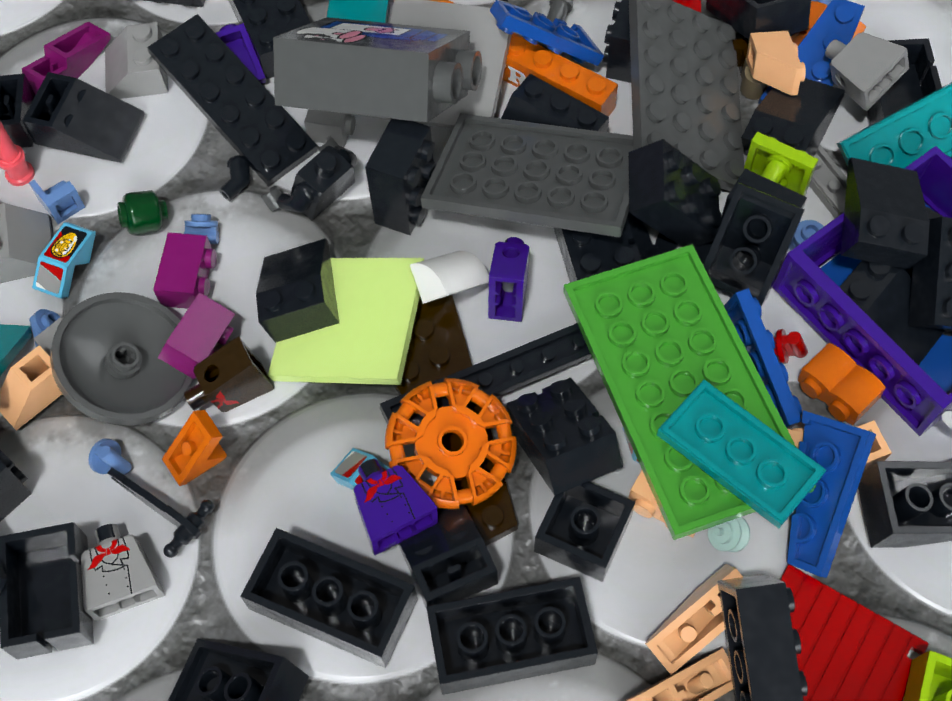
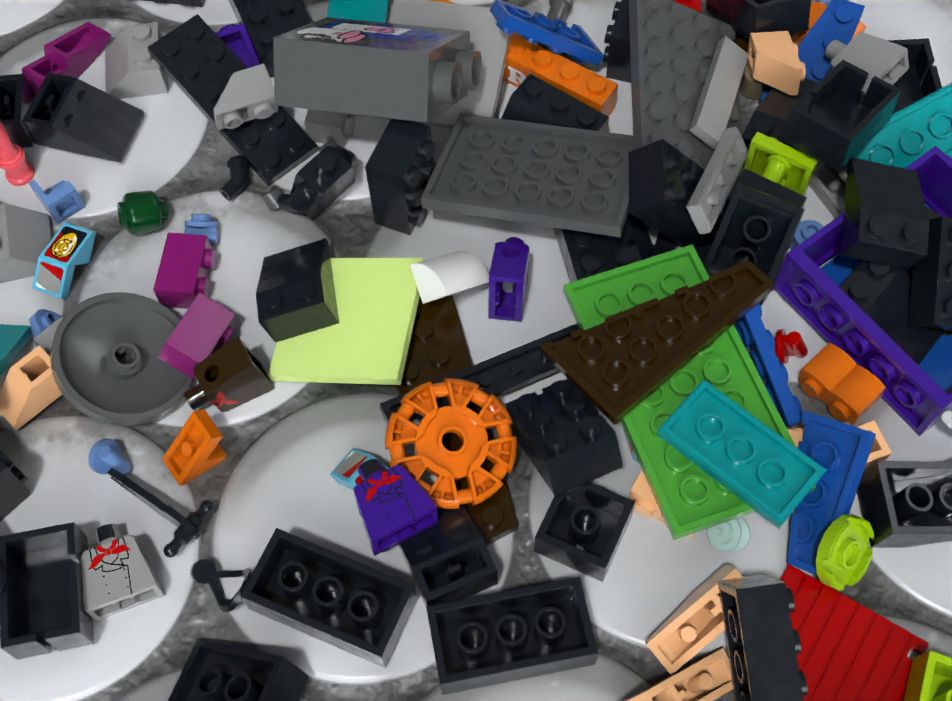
none -> black piece [190,559,253,612]
none -> light grey slope [213,63,278,130]
none -> dark brown wing [540,260,775,425]
none -> light grey tile [686,127,748,234]
none -> light grey tile [689,36,749,149]
none -> black piece [781,60,902,171]
none -> lime tile [816,514,874,591]

